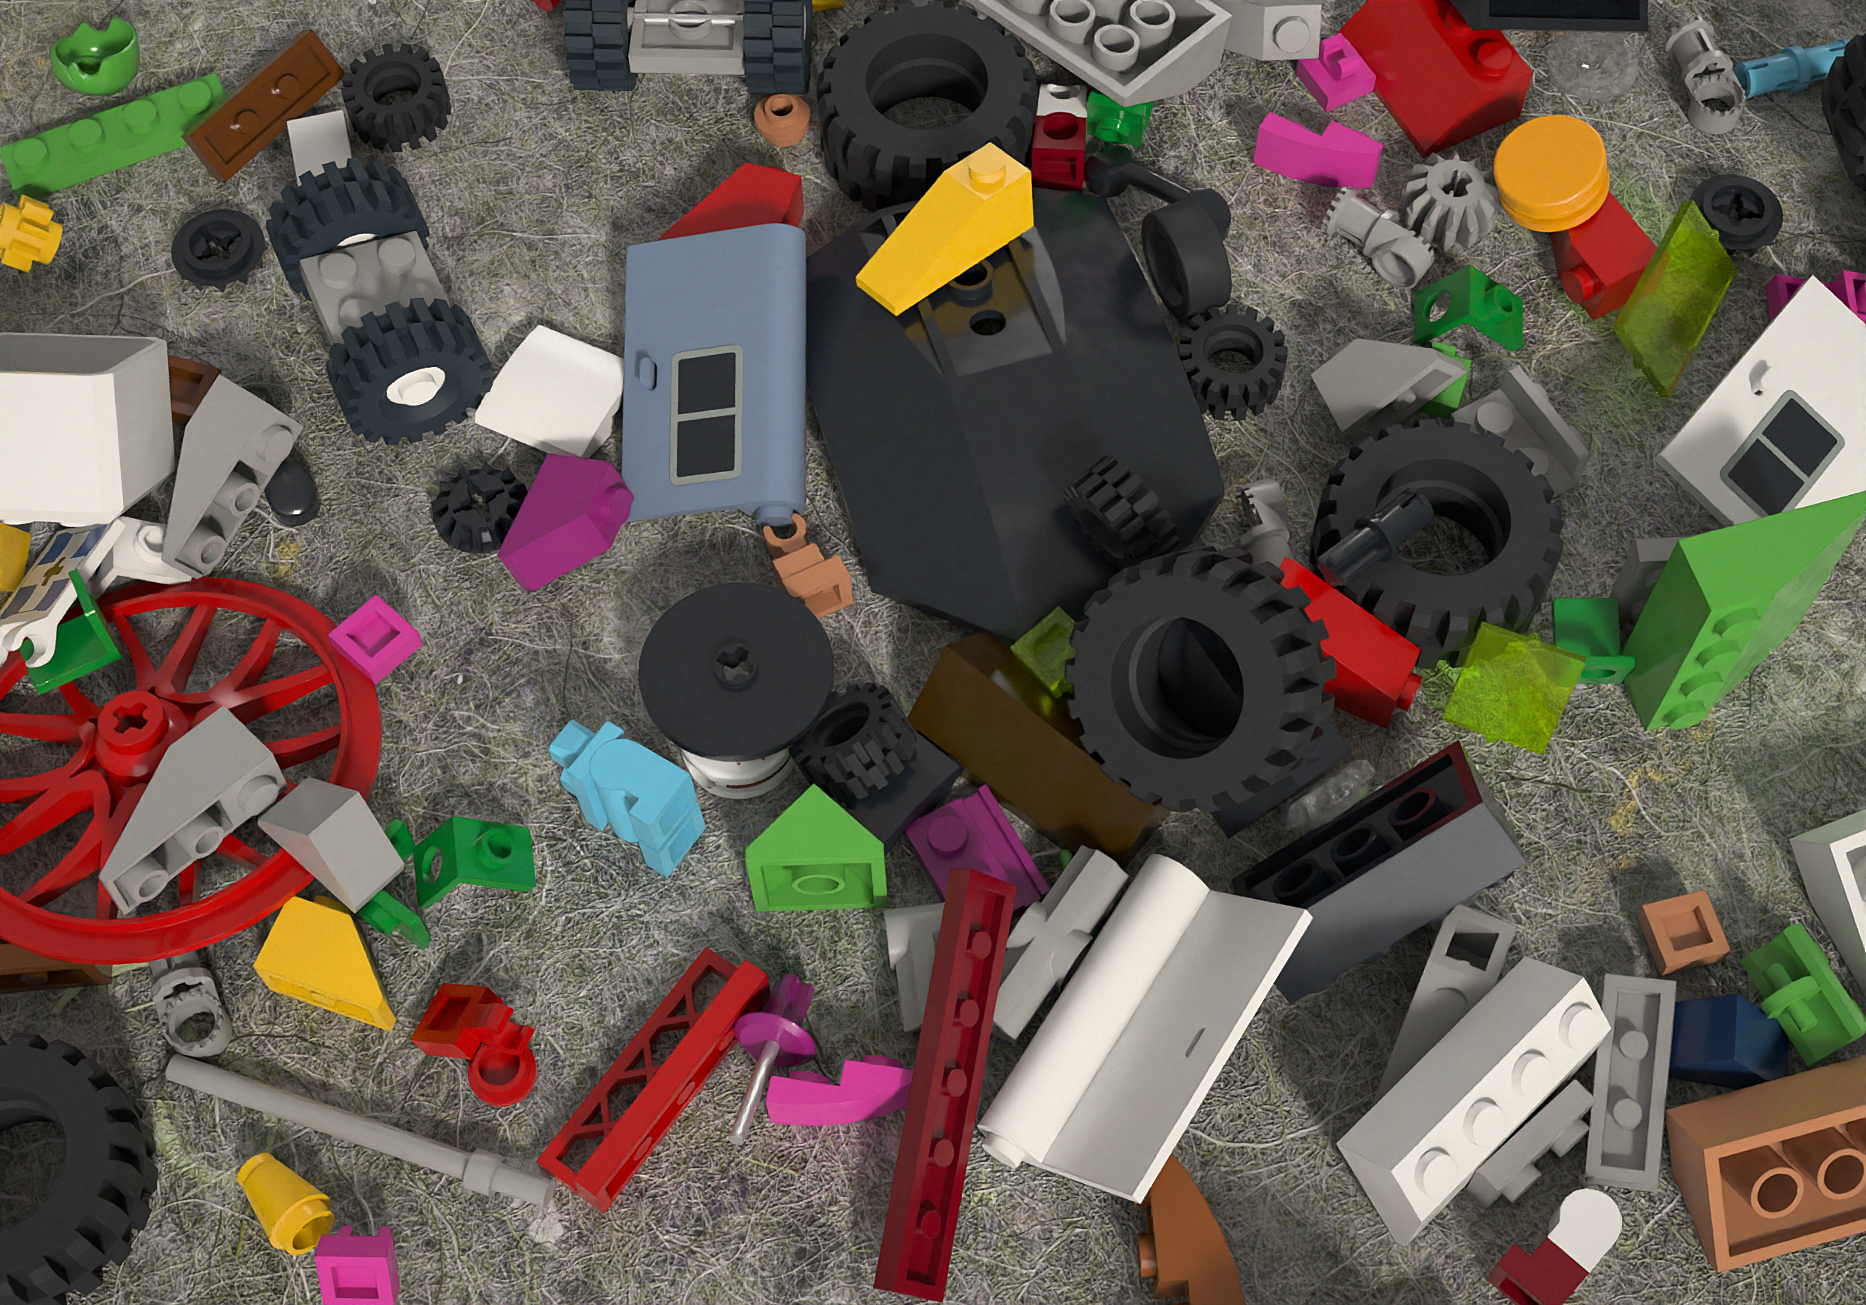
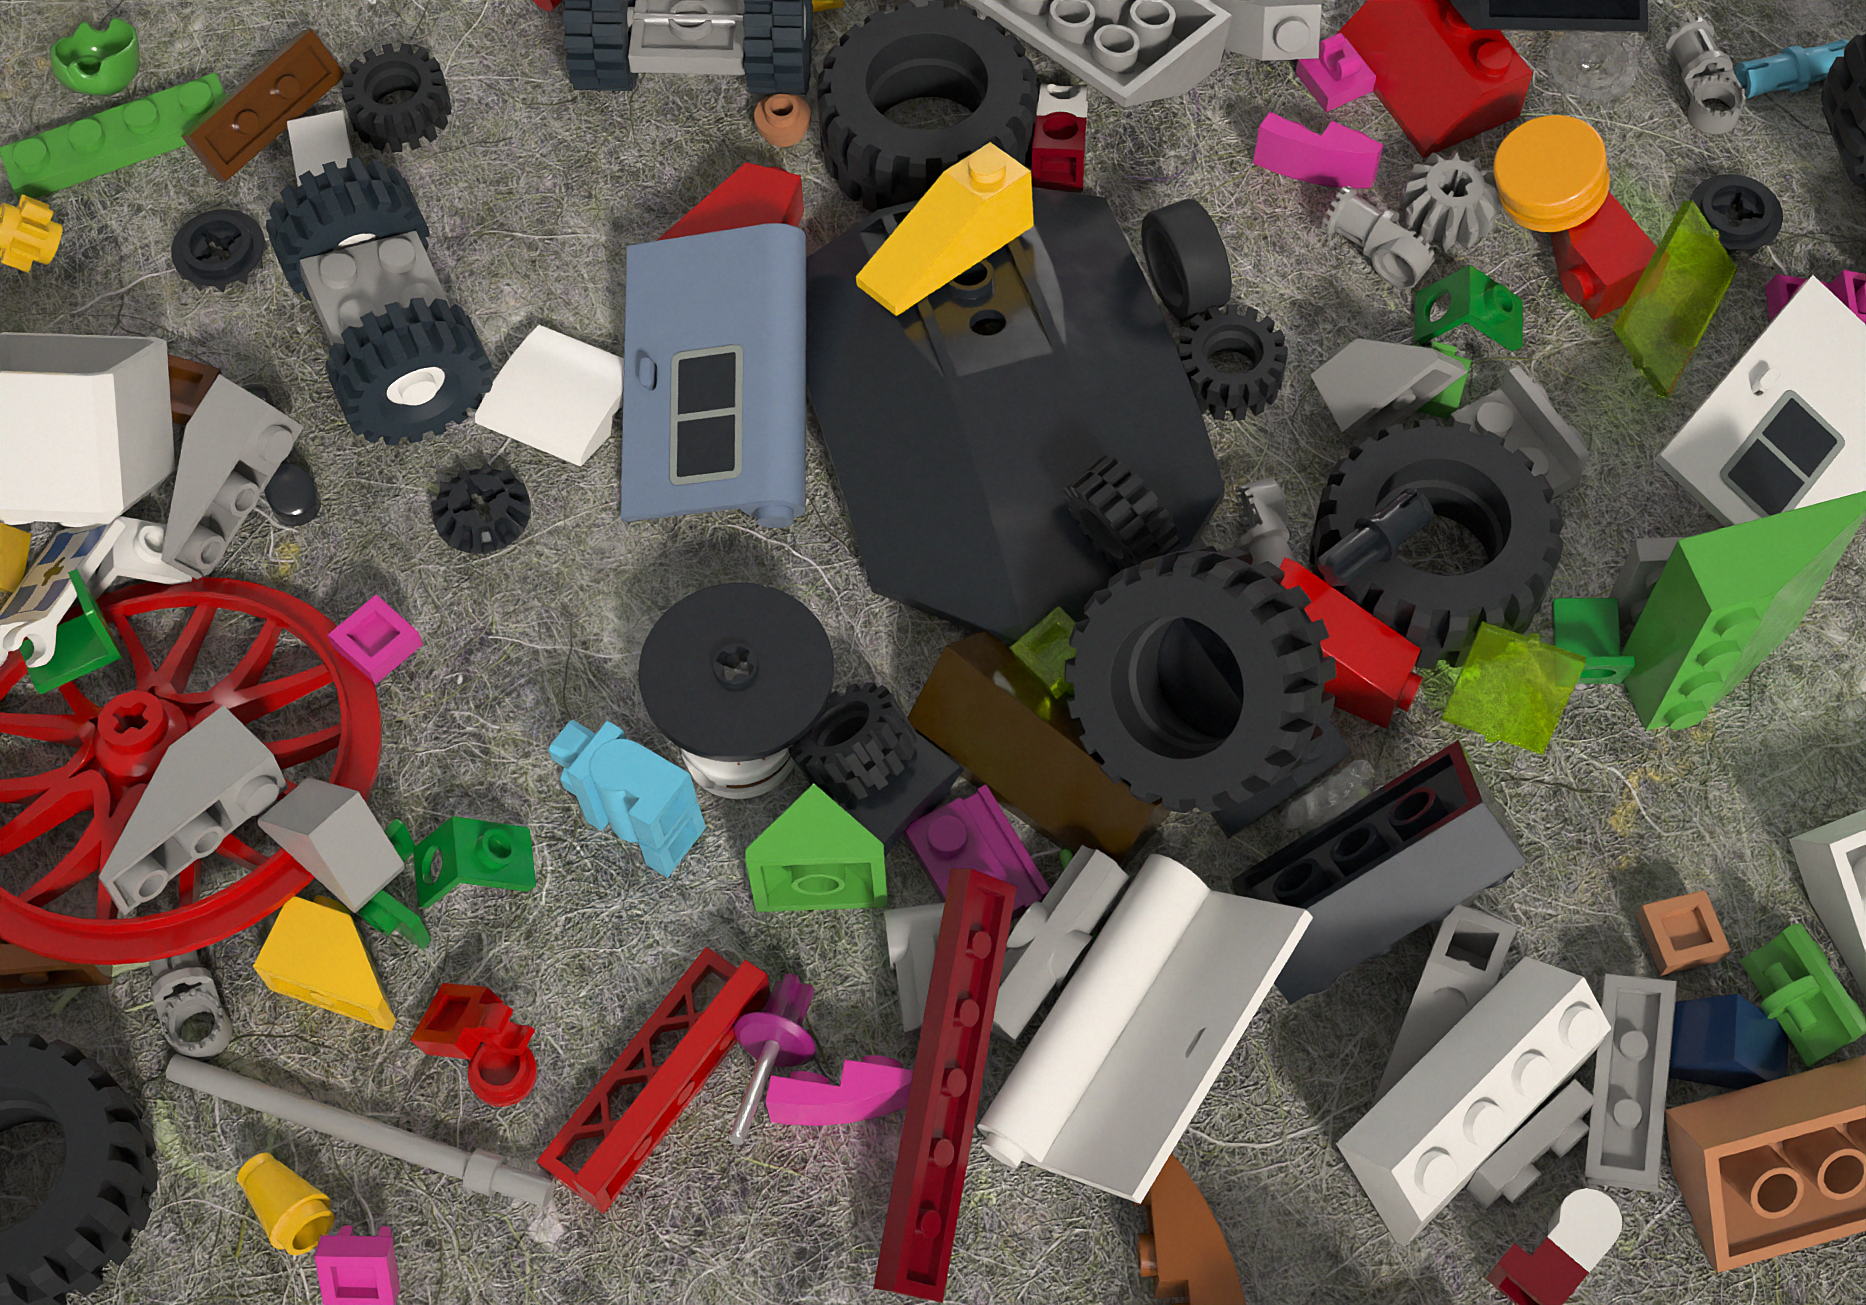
magenta slope [497,453,634,591] -> none
nougat piece [763,513,853,619] -> none
black bar [1084,145,1231,241] -> none
green bracket [1086,91,1155,148] -> none

